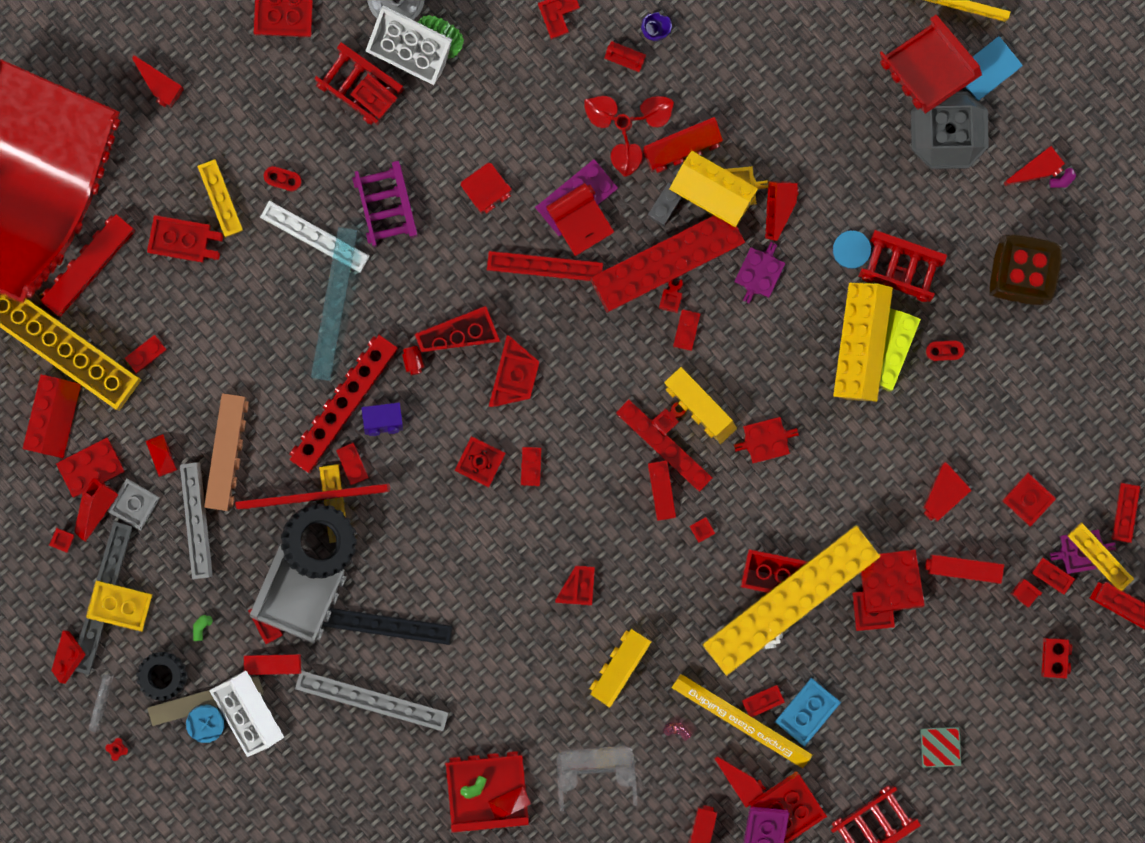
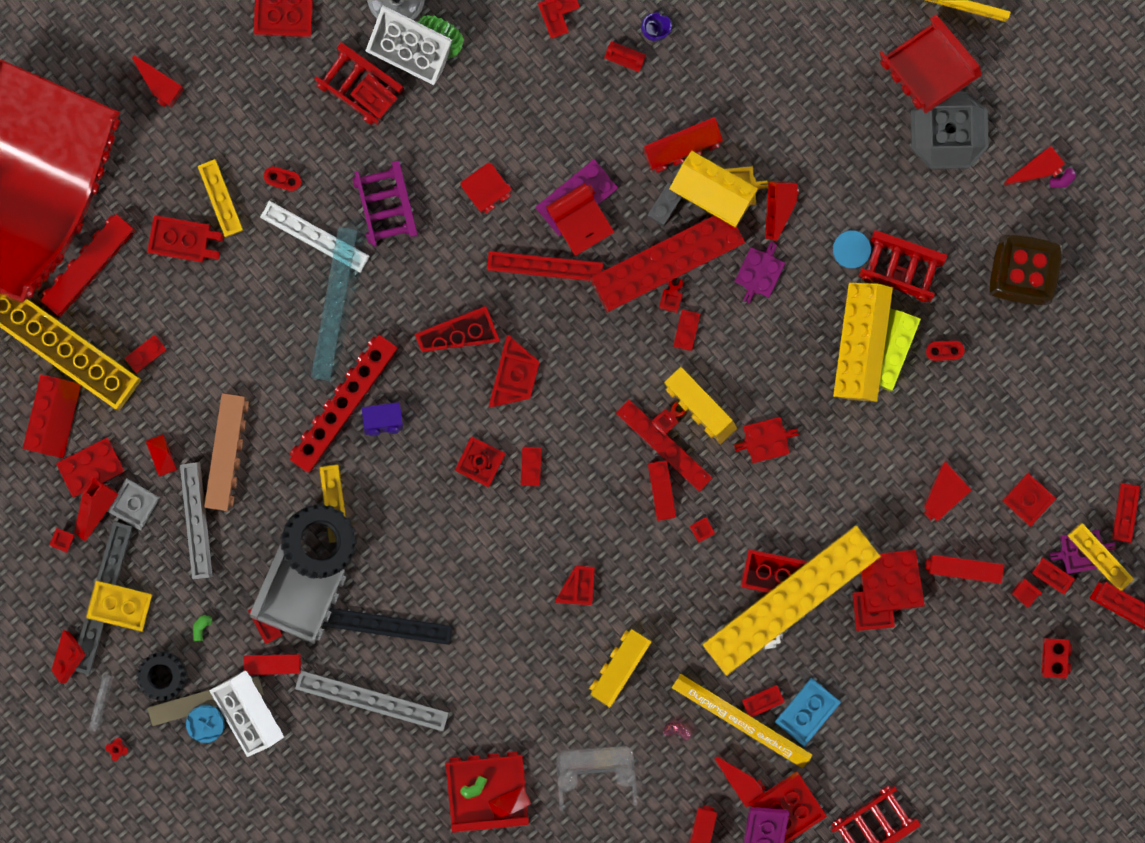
red tile [235,484,391,510] -> none
red plate [336,443,369,486] -> none
red brick [402,346,425,375] -> none
red plant [584,96,674,177] -> none
tile [920,727,961,768] -> none
dark azure tile [965,36,1023,101] -> none

